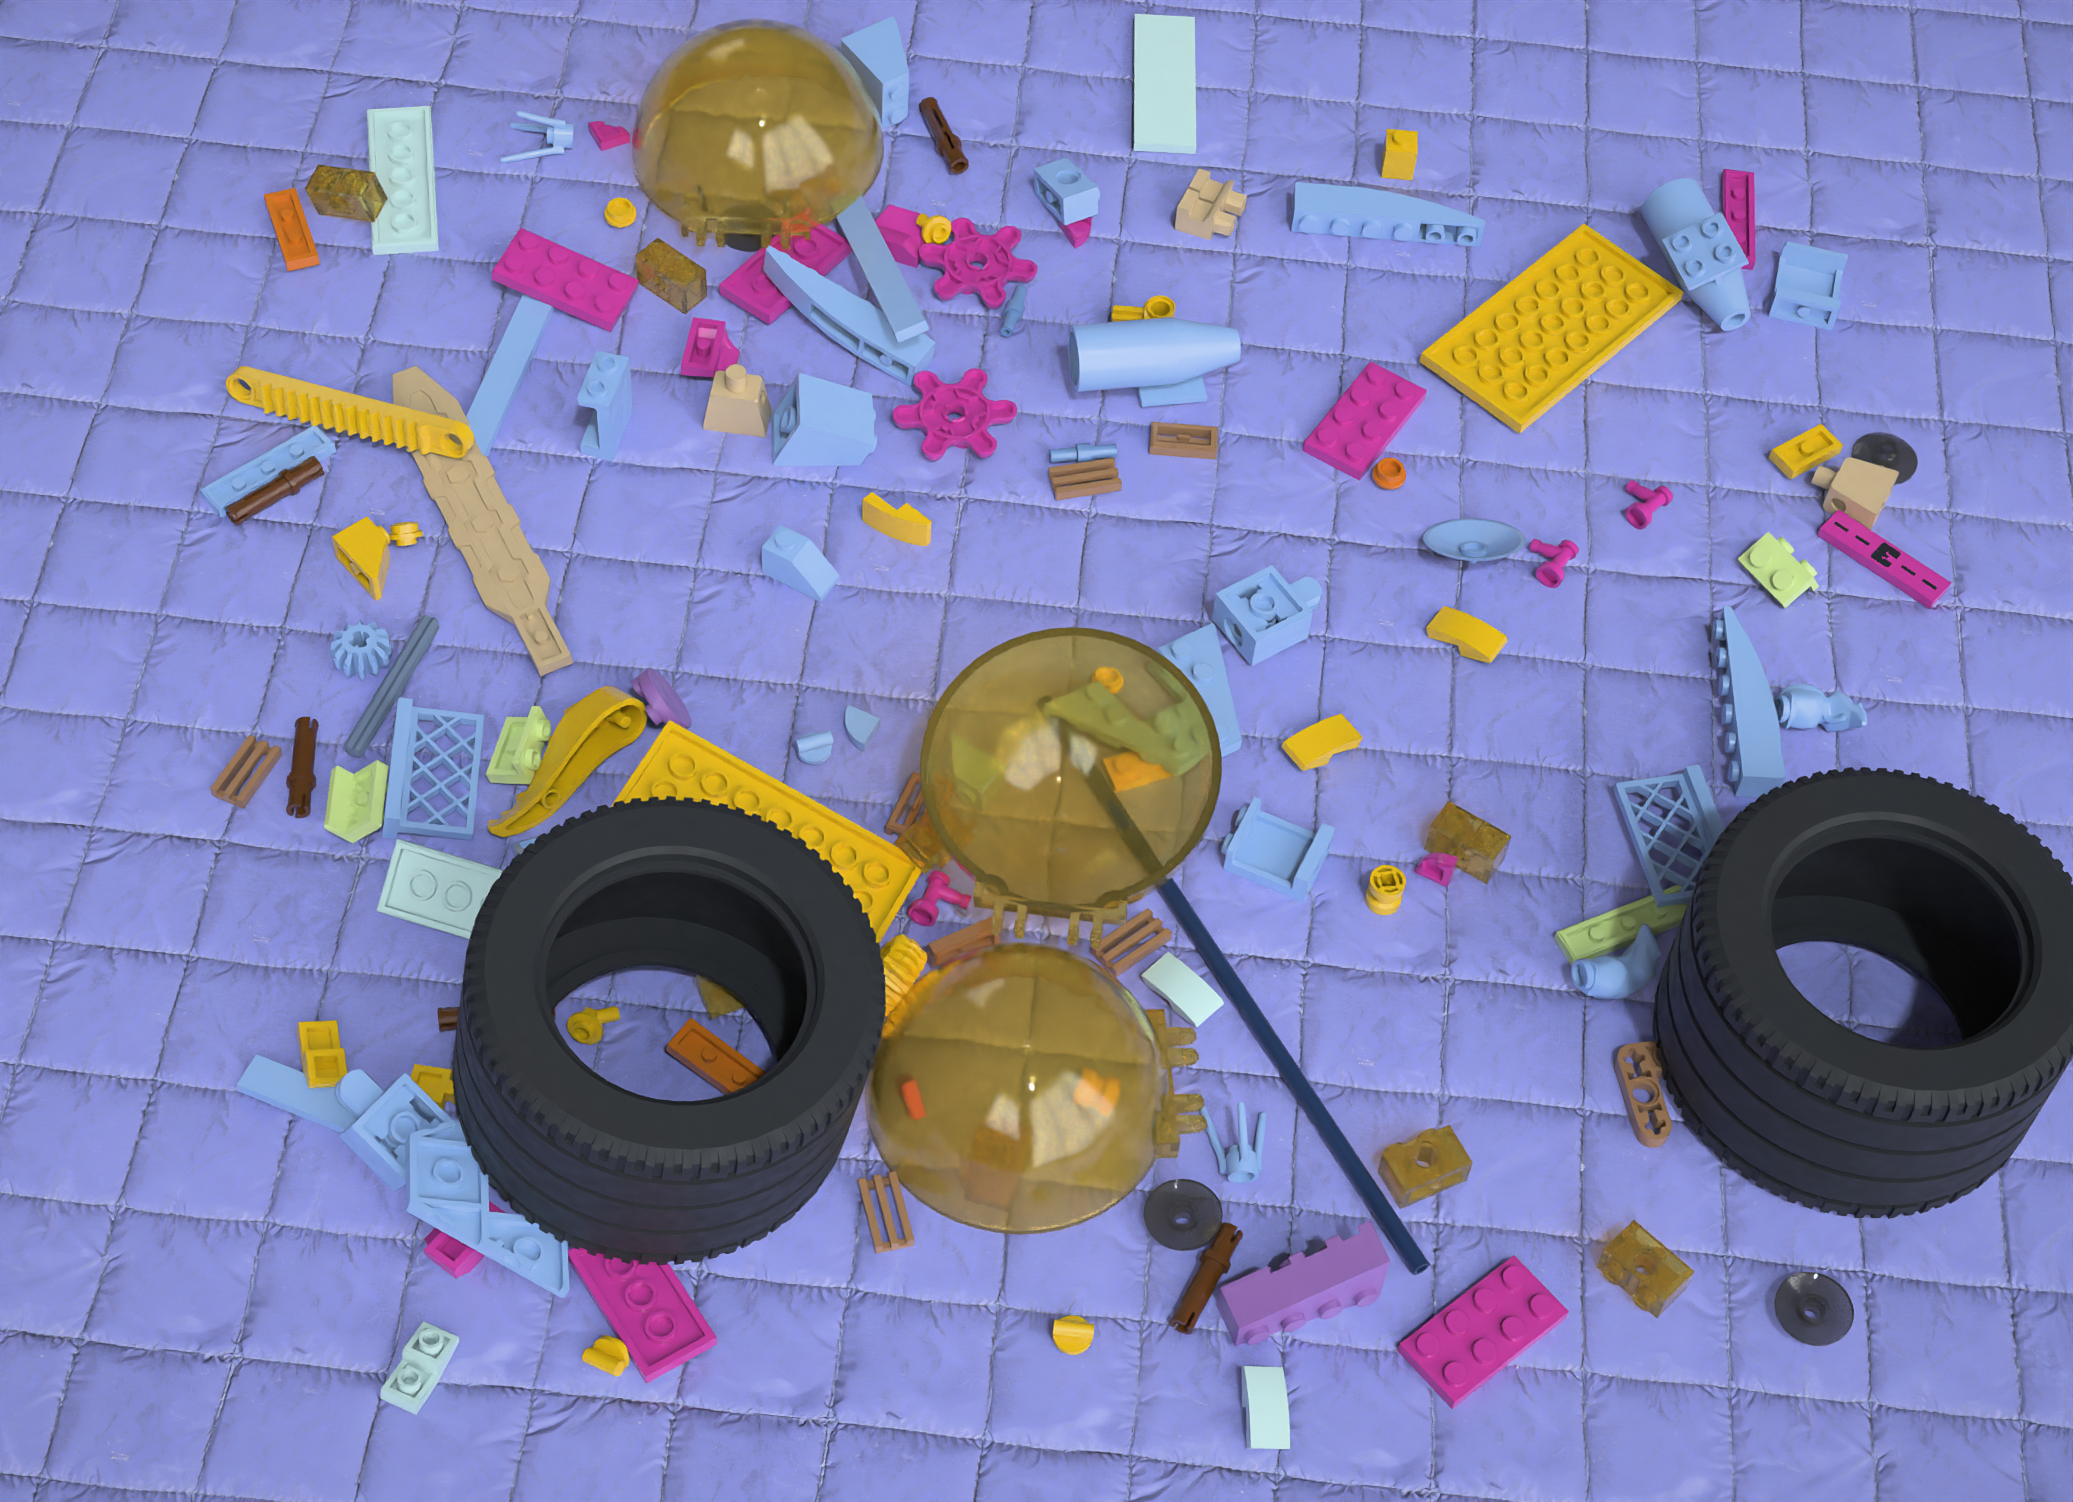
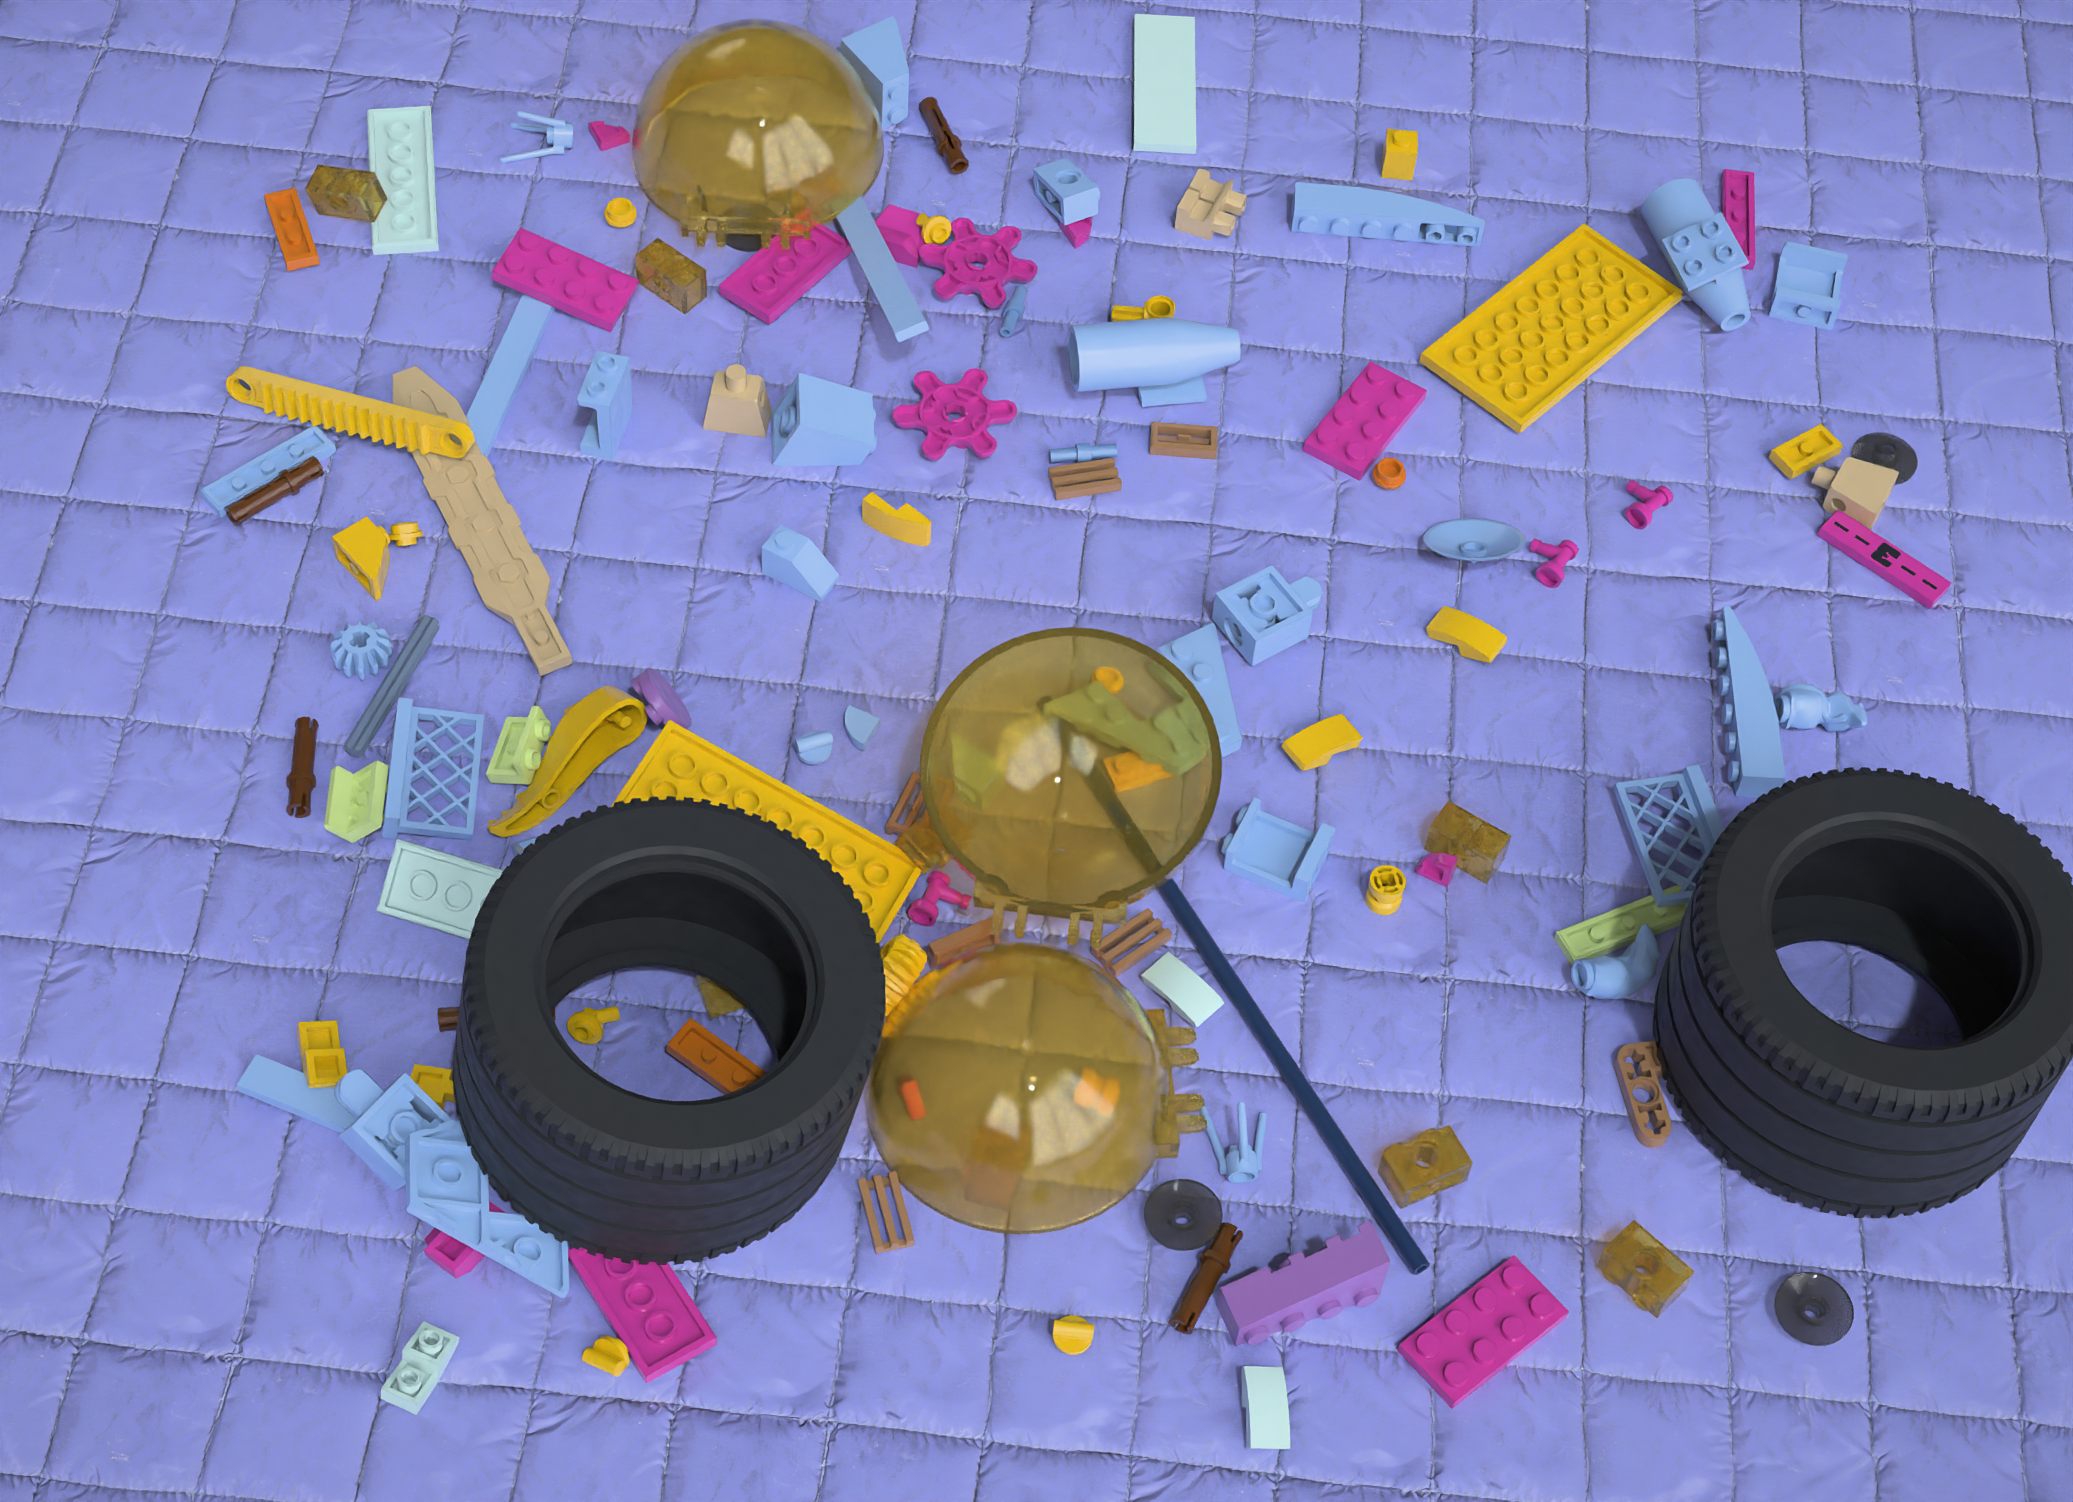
medium nougat tile [210,735,282,809] -> none
dark pink slope [681,317,740,377] -> none
light blue slope [763,245,936,387] -> none
yellowish green bracket [1738,532,1819,608] -> none

